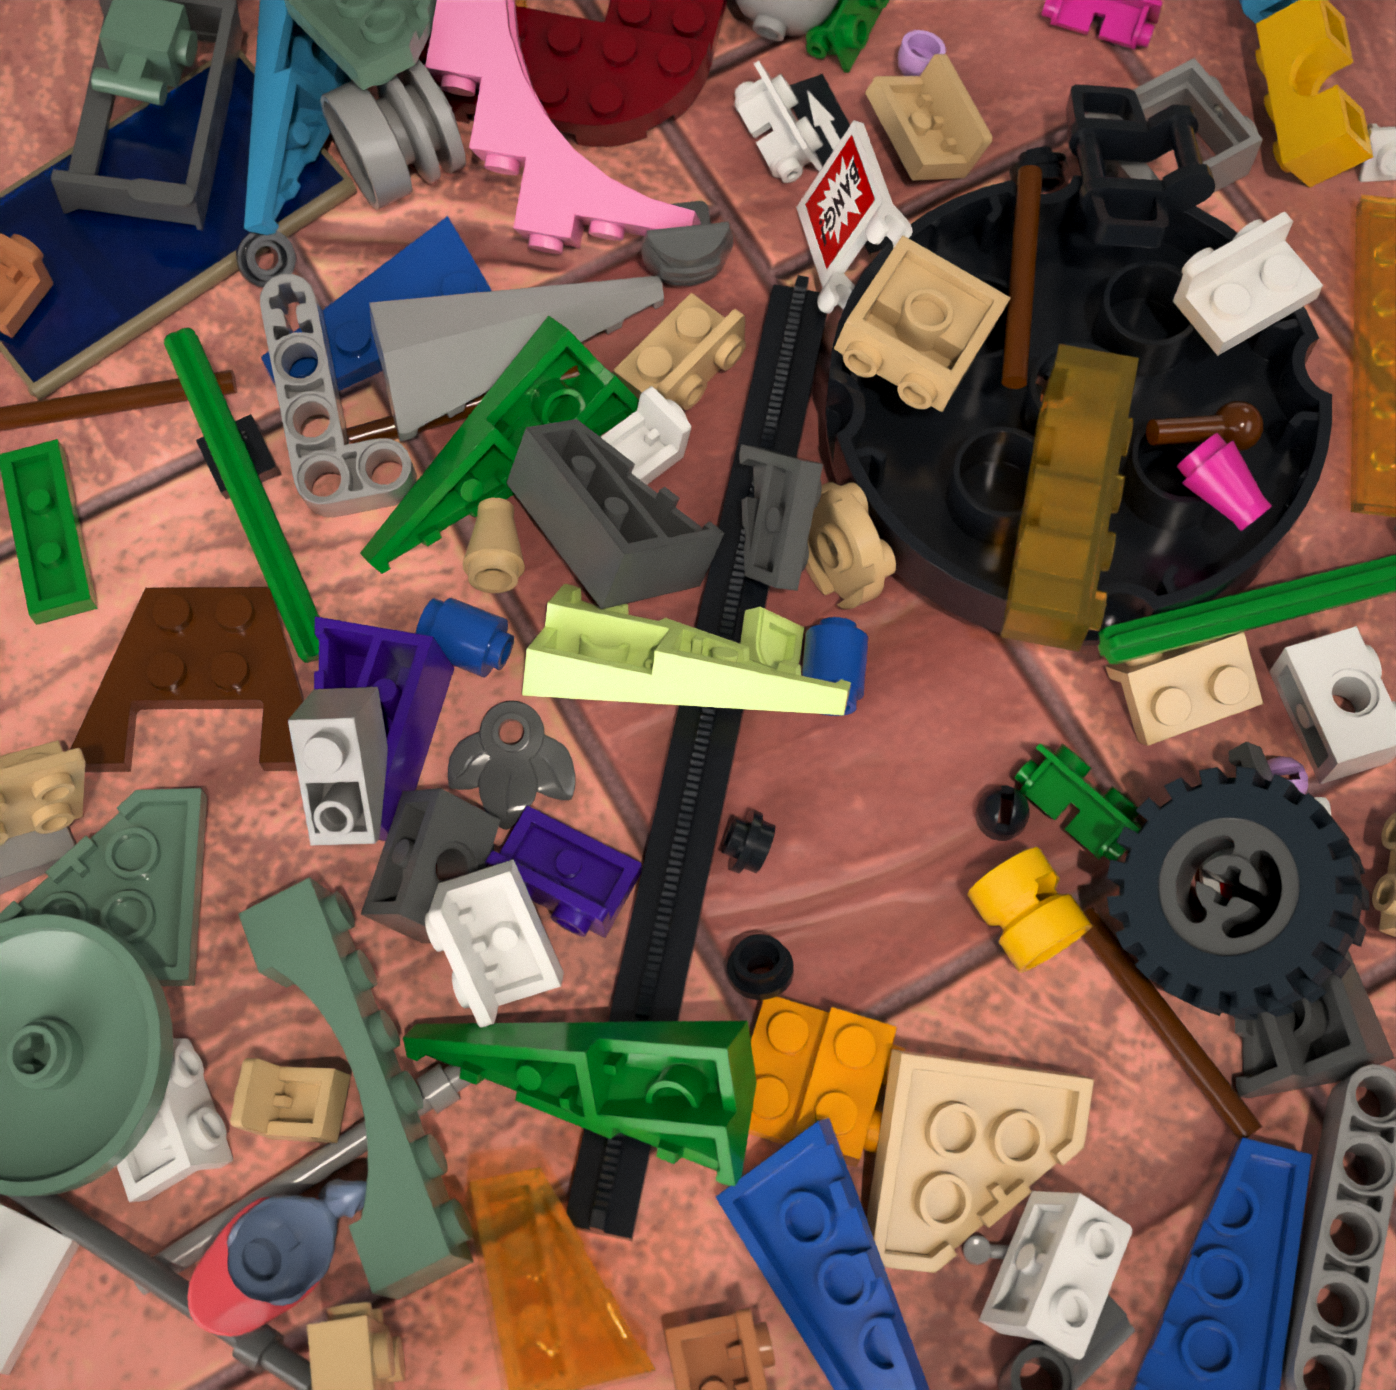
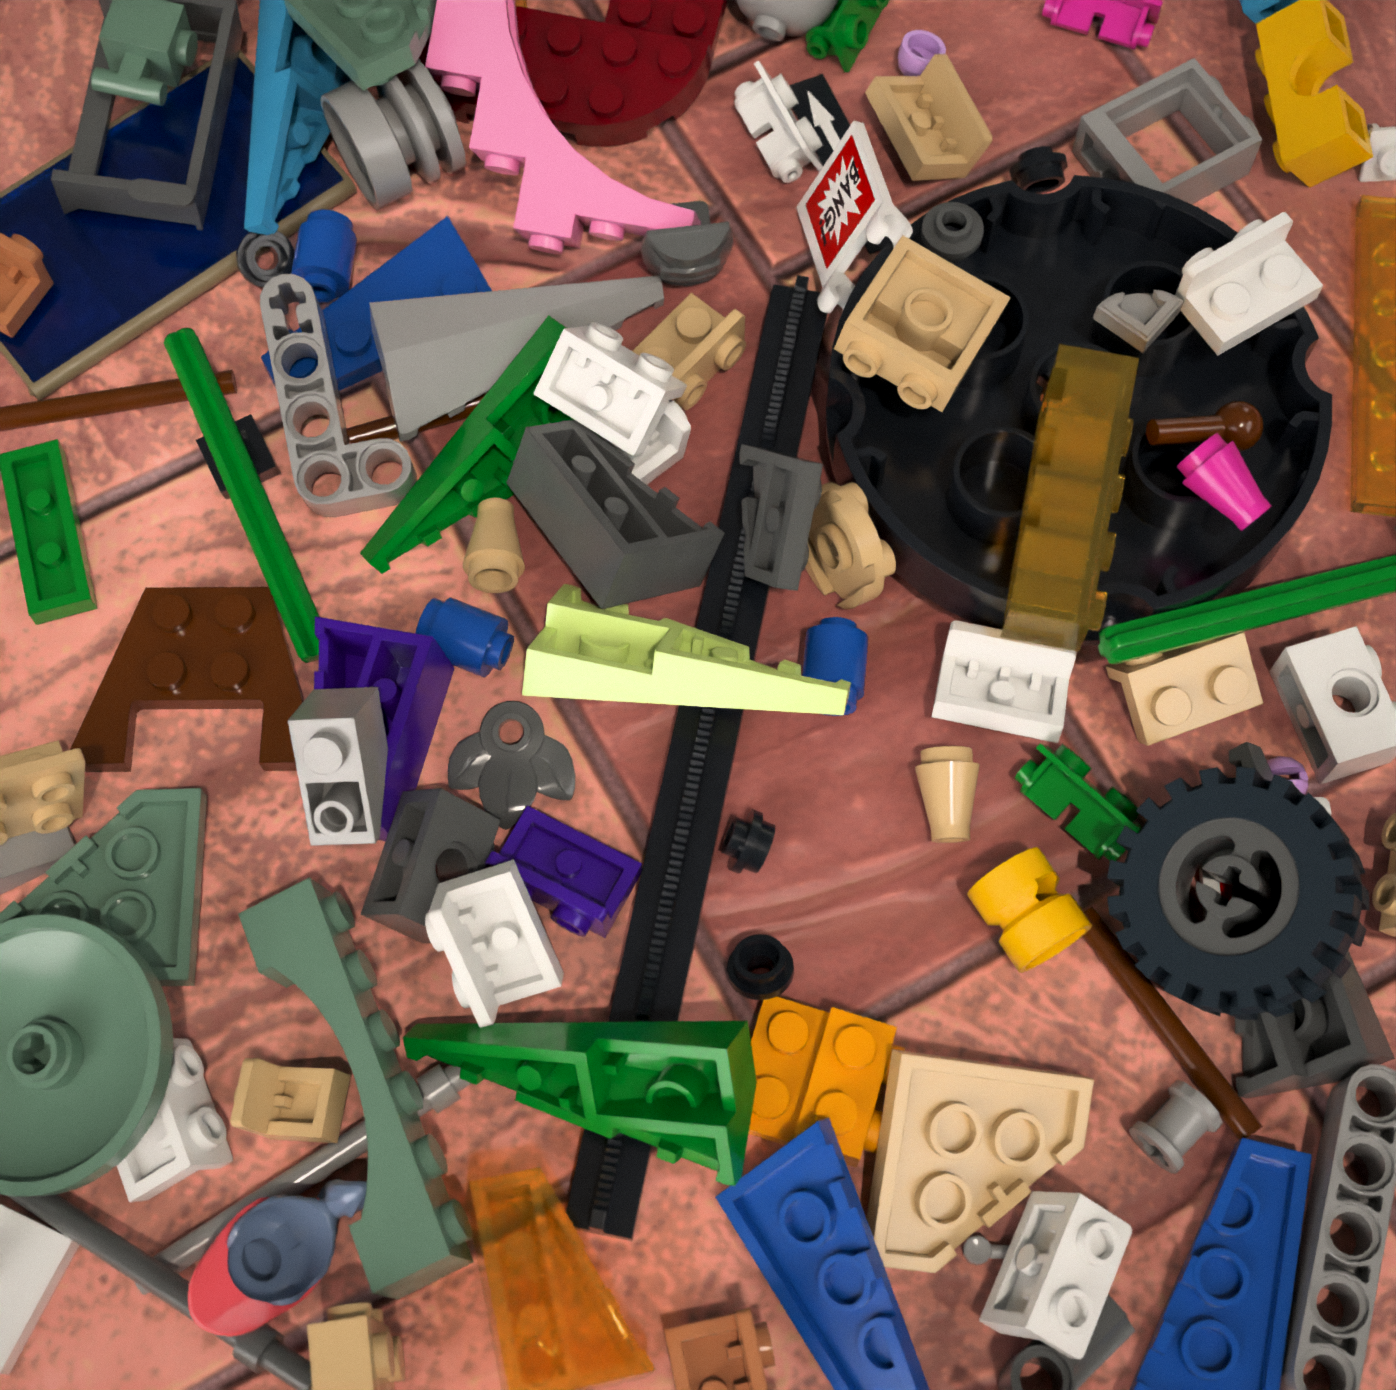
yellowish green tile [740,607,804,669] -> none
black hinge [975,786,1030,841] -> none
reddish brown bar [1002,165,1043,389] -> none
black bar [1066,84,1215,248] -> none
none -> blue brick [291,209,357,302]
none -> white bracket [534,322,687,456]
none -> tan cone [915,746,980,843]
none -> dark grey plate [921,202,984,263]
none -> white bracket [931,621,1077,743]
none -> light grey tile [1093,290,1184,353]
none -> light grey bush [1129,1080,1223,1174]

